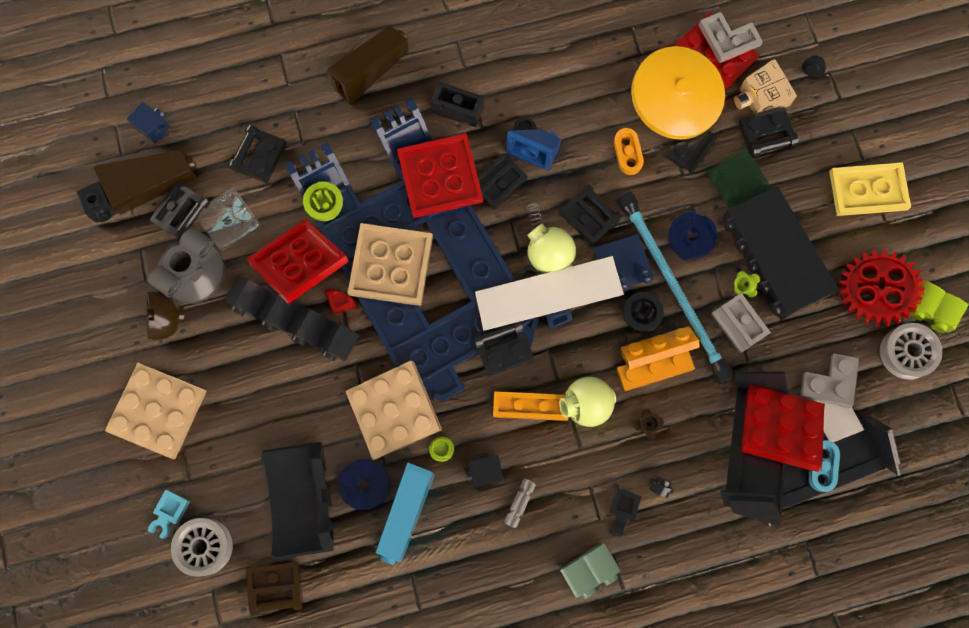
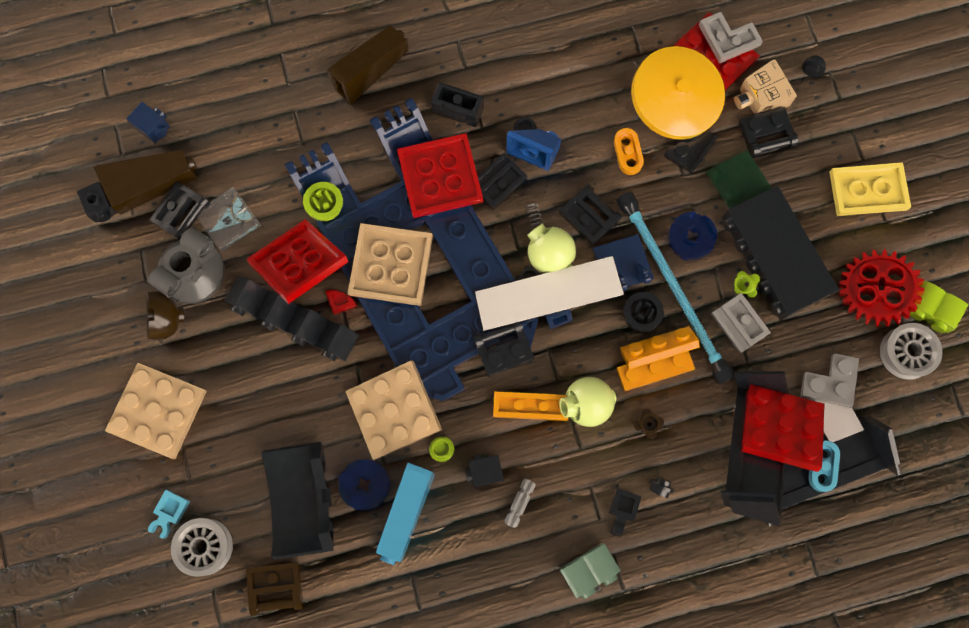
black plate [227,125,287,184] -> none

